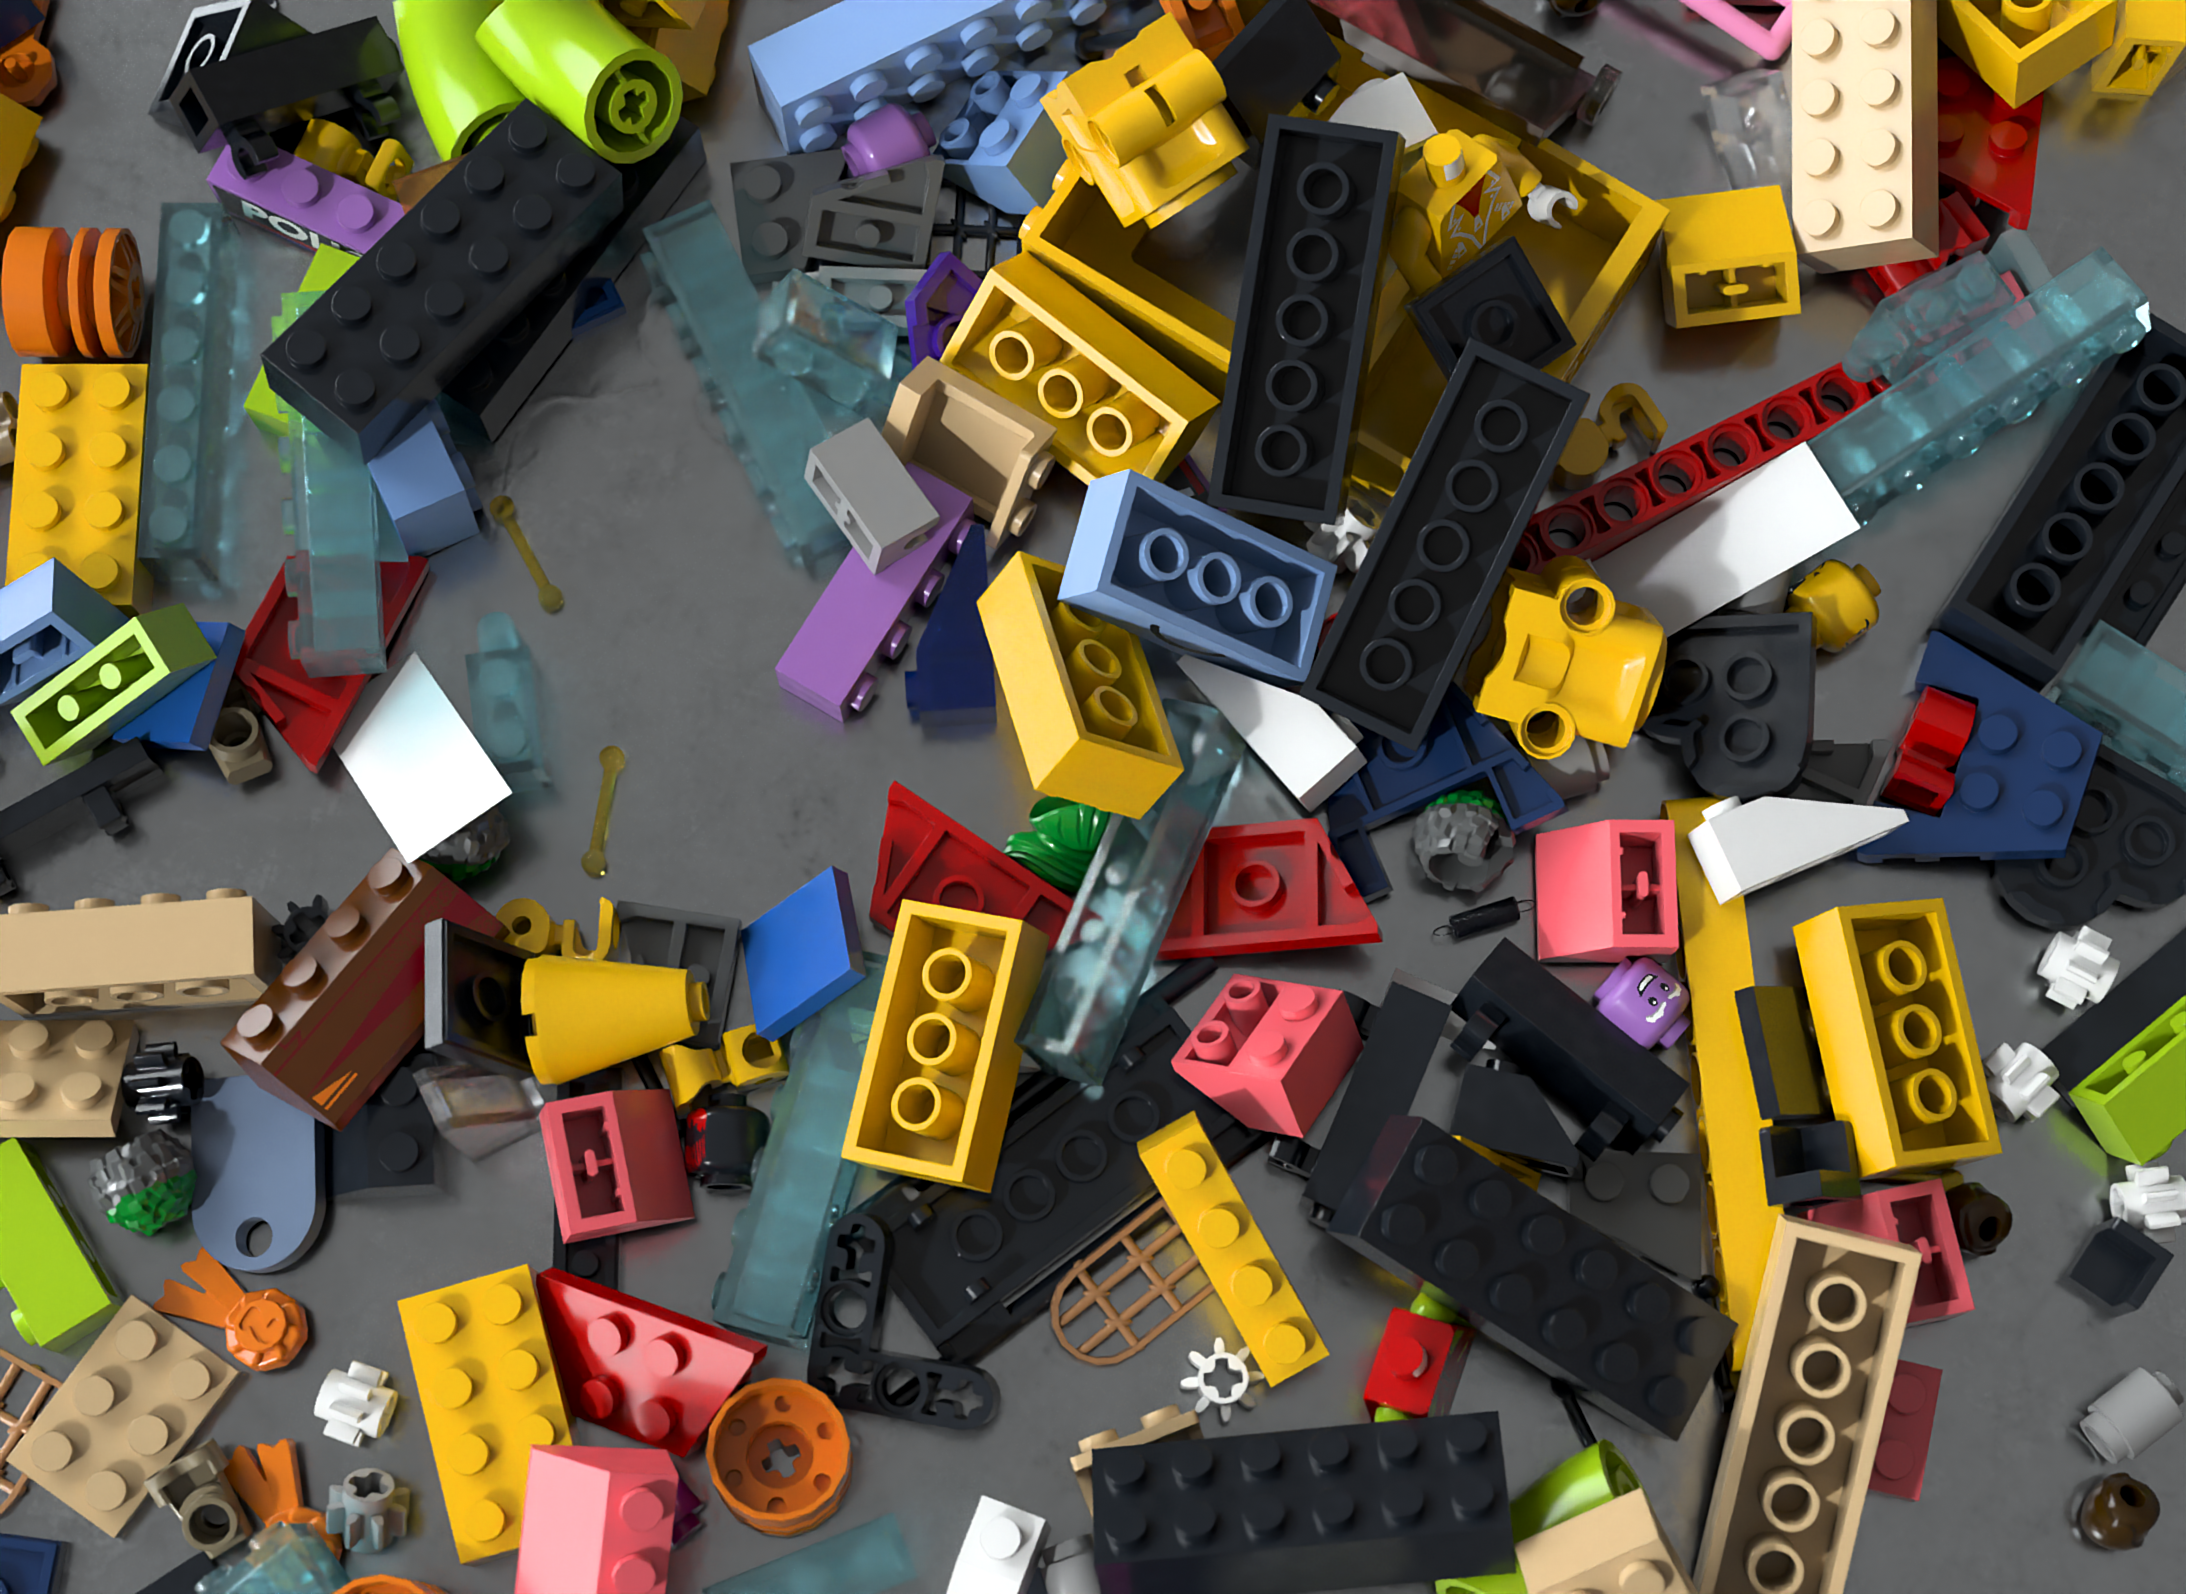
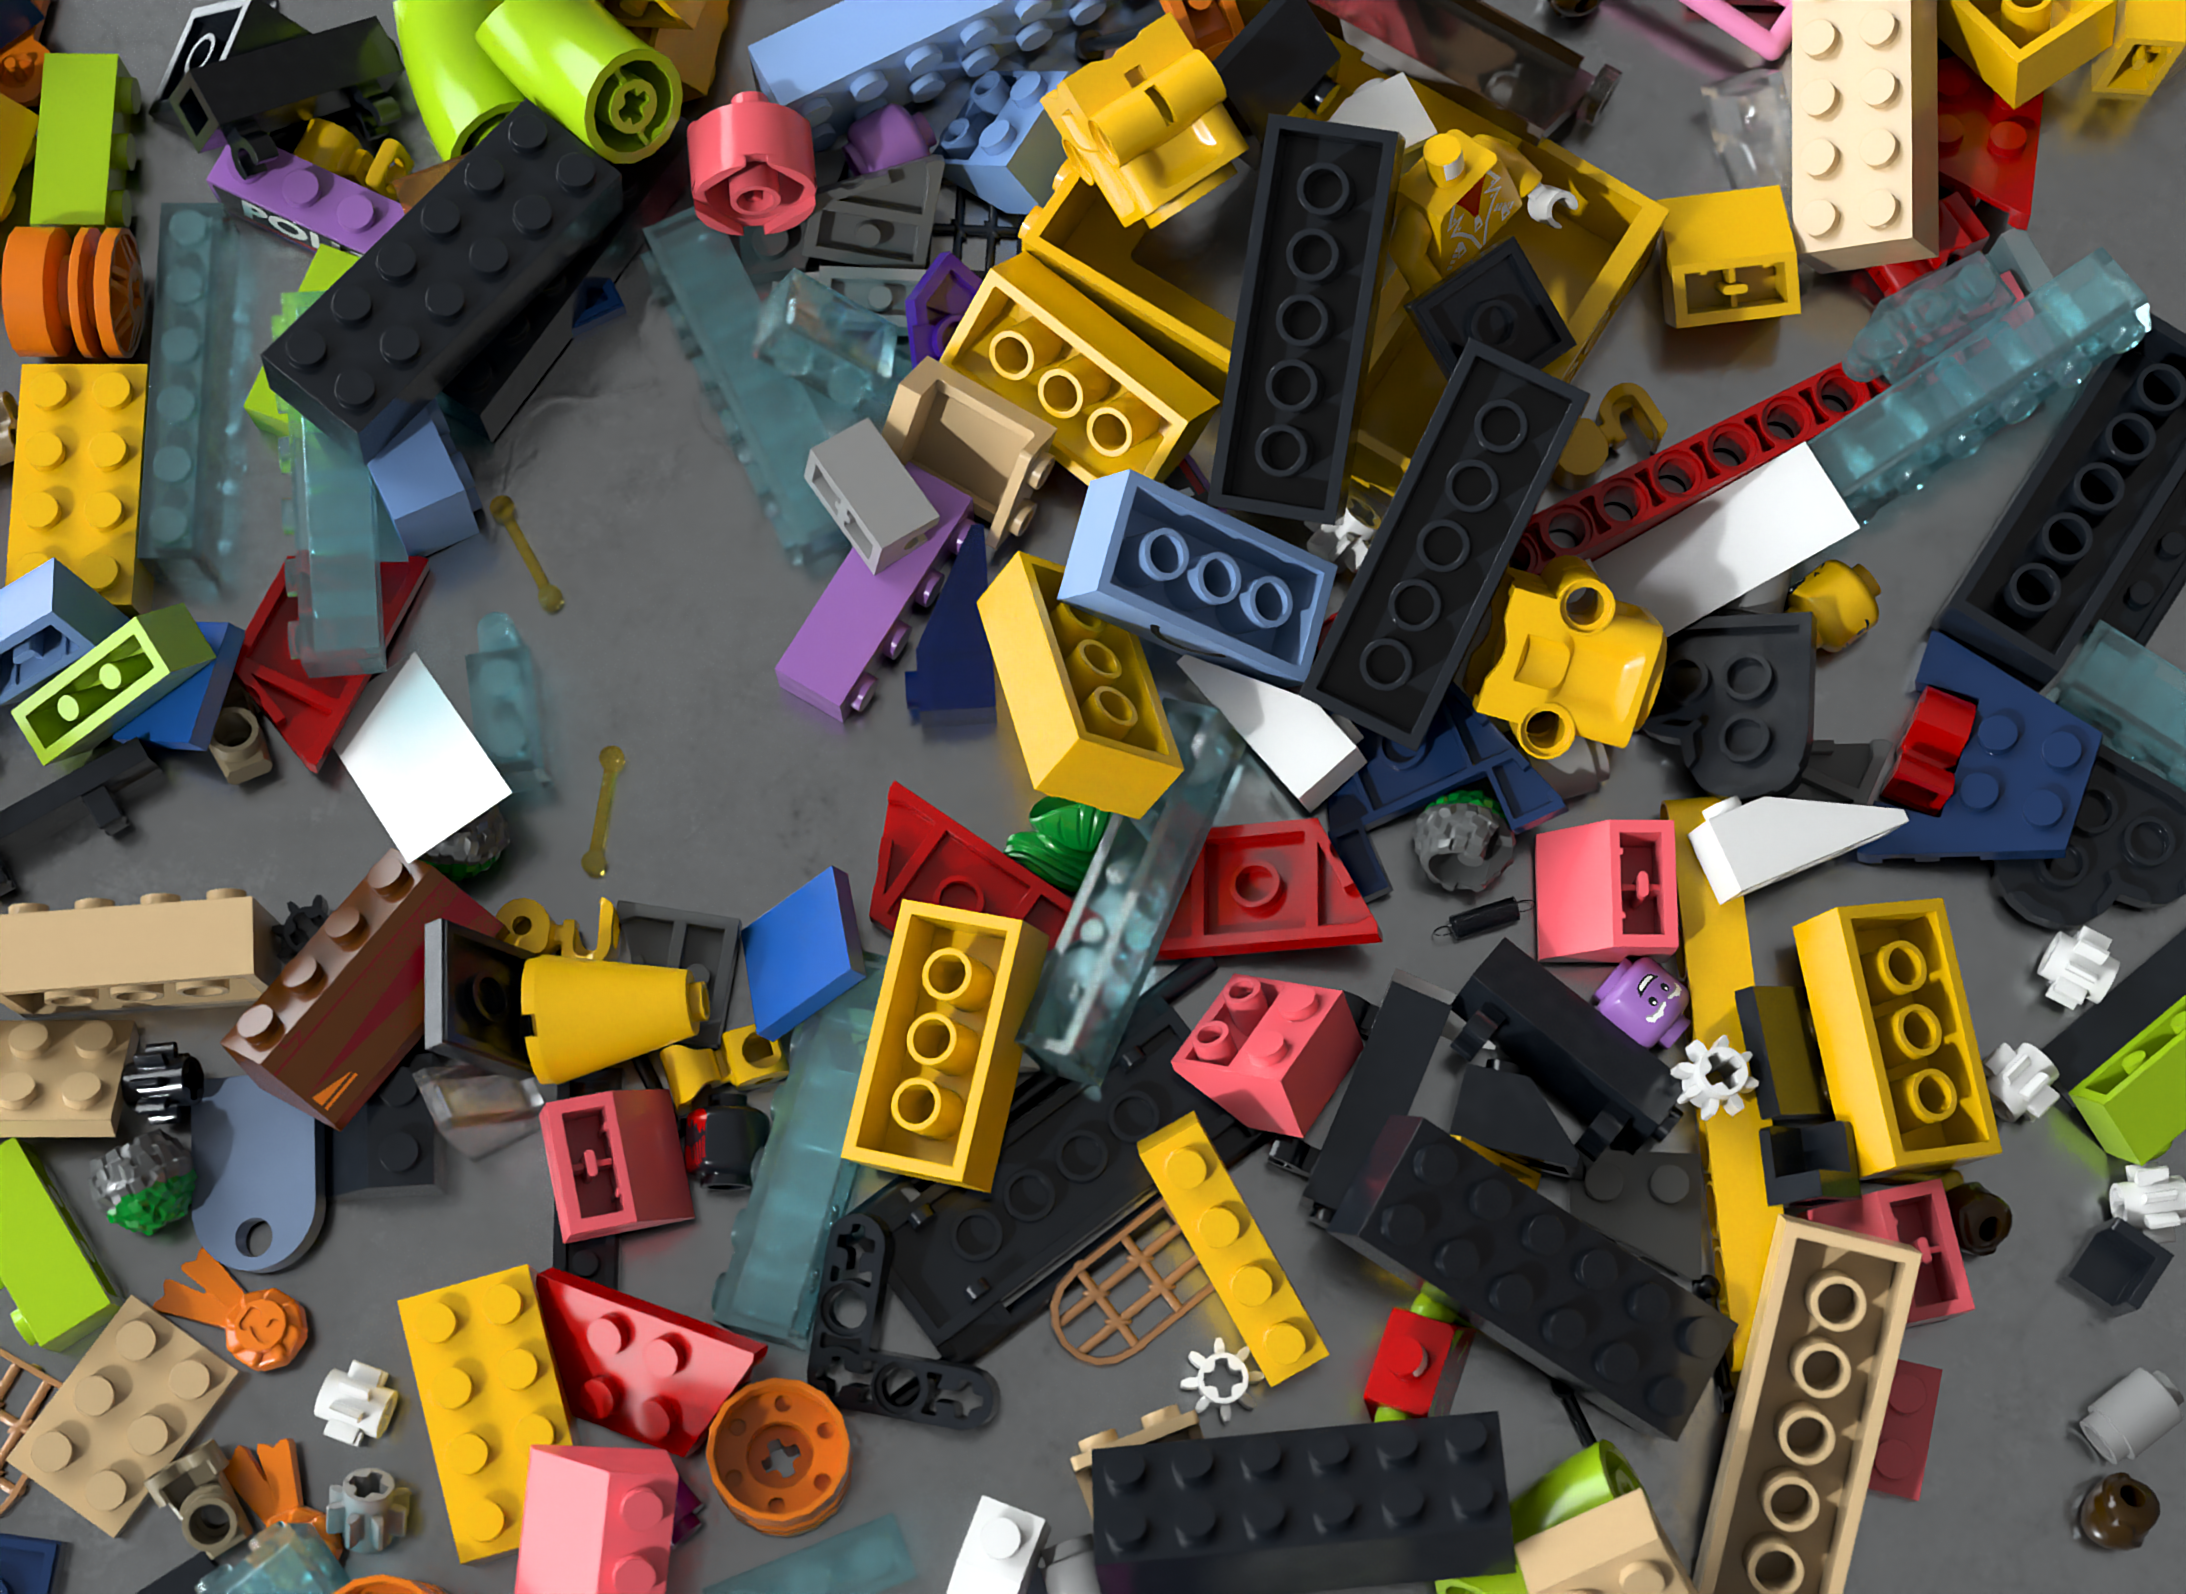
none -> lime brick [30,53,141,245]
none -> coral brick [686,91,817,236]
none -> white gear [1671,1035,1759,1121]

